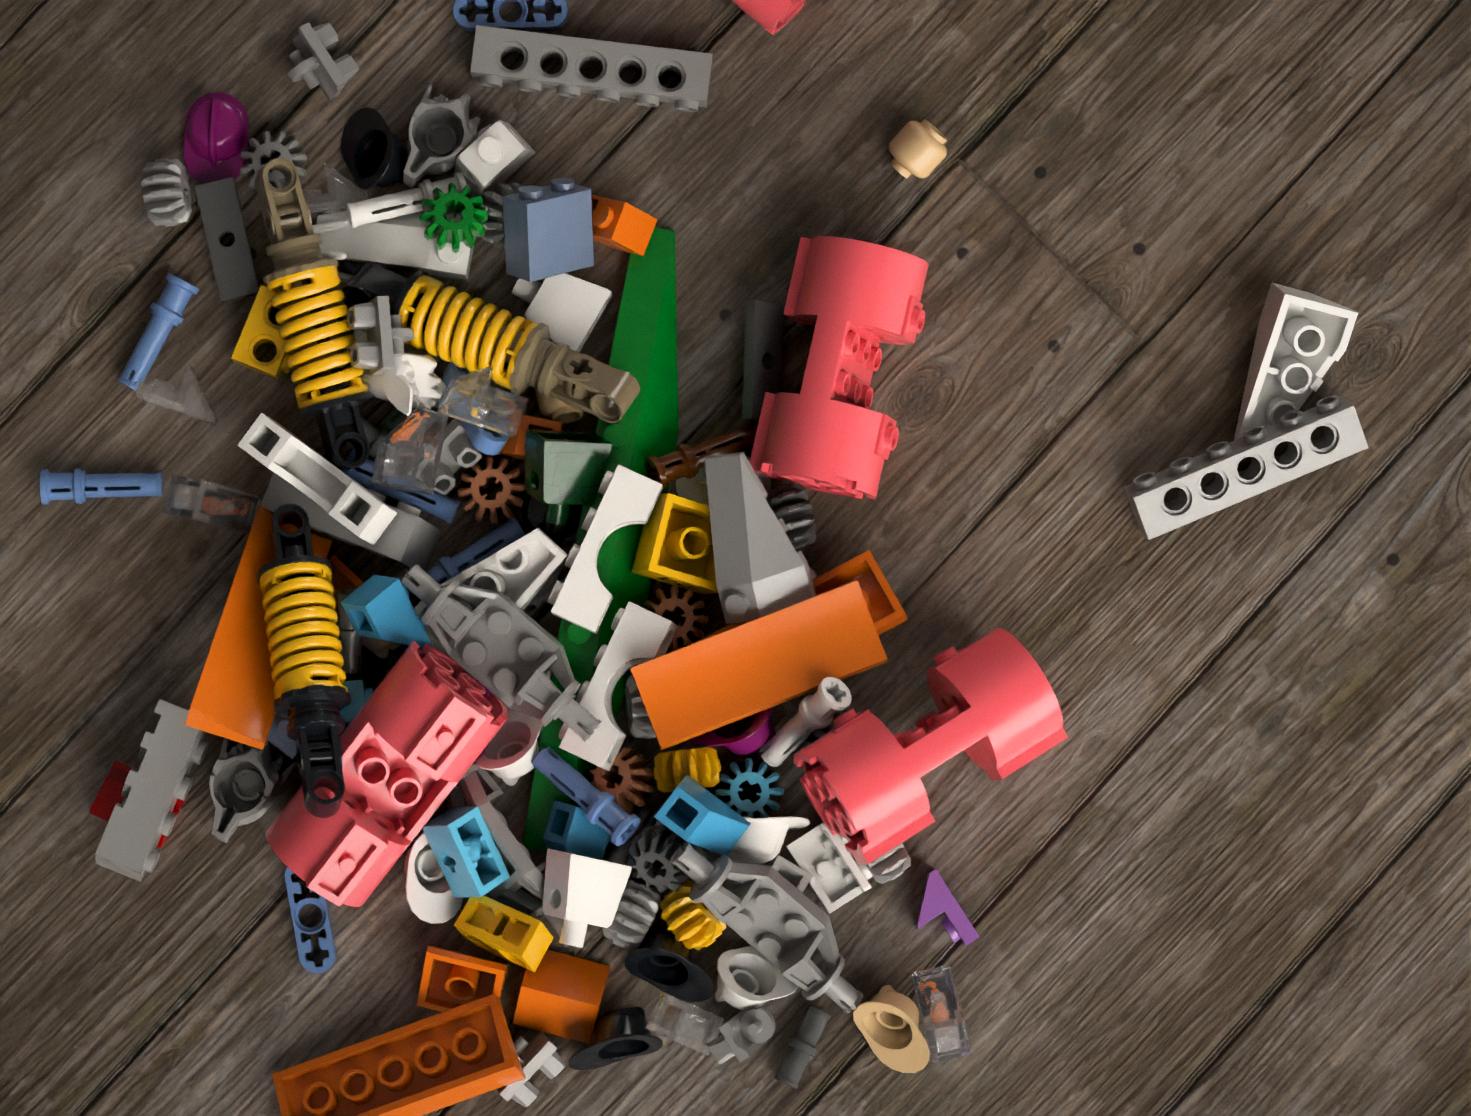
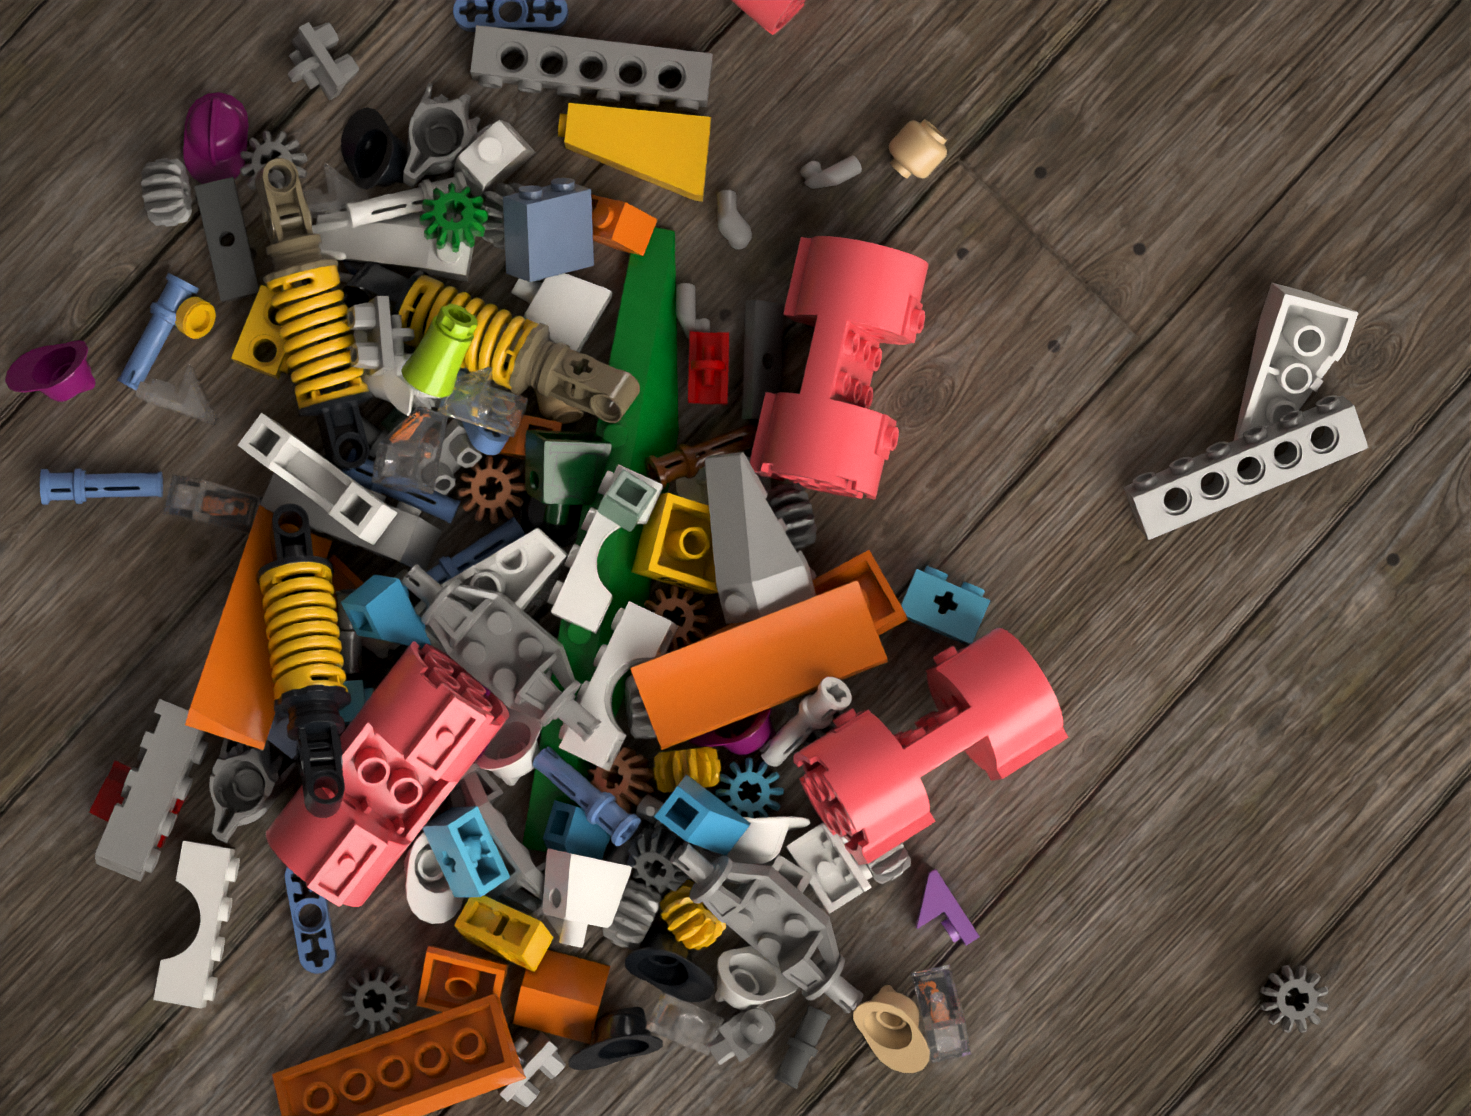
none -> magenta piece [5,340,96,402]
none -> white arch [153,841,240,1008]
none -> yellow tile [175,297,216,339]
none -> dark grey gear [342,966,411,1035]
none -> lime plant [401,304,478,397]
none -> yellow slope [558,103,711,202]
none -> sand green slope [598,469,657,532]
none -> light grey hand [636,794,664,826]
none -> light grey arm [676,283,710,339]
none -> red hips [688,331,729,405]
none -> light grey arm [717,190,752,250]
none -> light grey arm [800,155,862,189]
none -> medium azure brick [901,566,990,646]
none -> light grey gear [1260,965,1329,1033]

